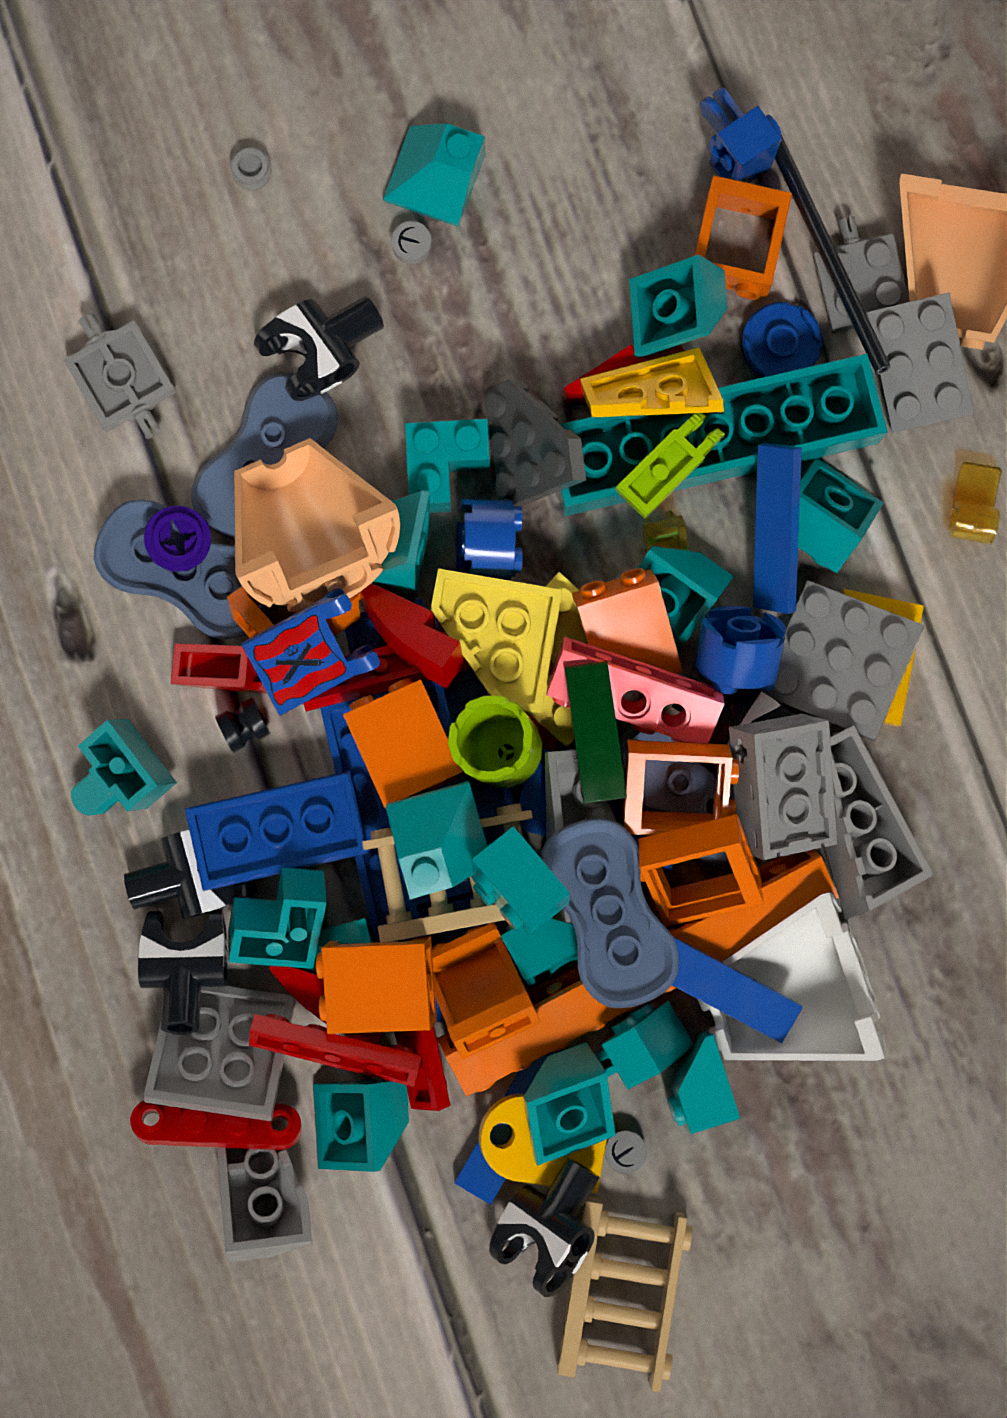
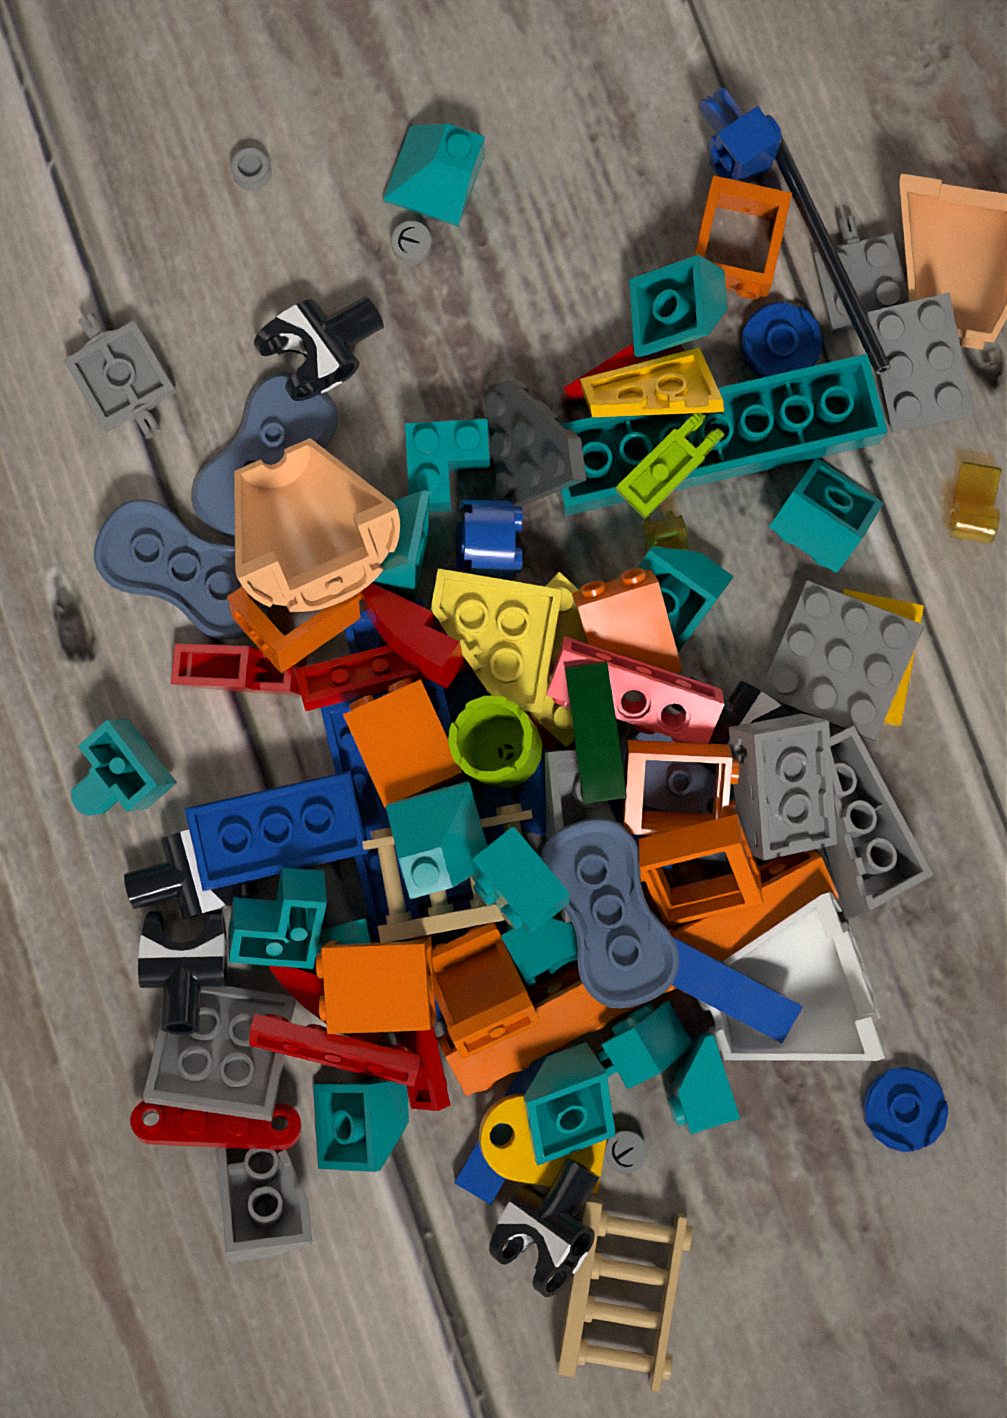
dark purple gear [144,506,211,572] -> none
black wheel [215,698,271,753] -> none
flag [241,588,380,716] -> none
blue brick [696,606,786,694] -> none
blue tile [753,443,802,614] -> none
none -> blue tile [862,1066,949,1152]

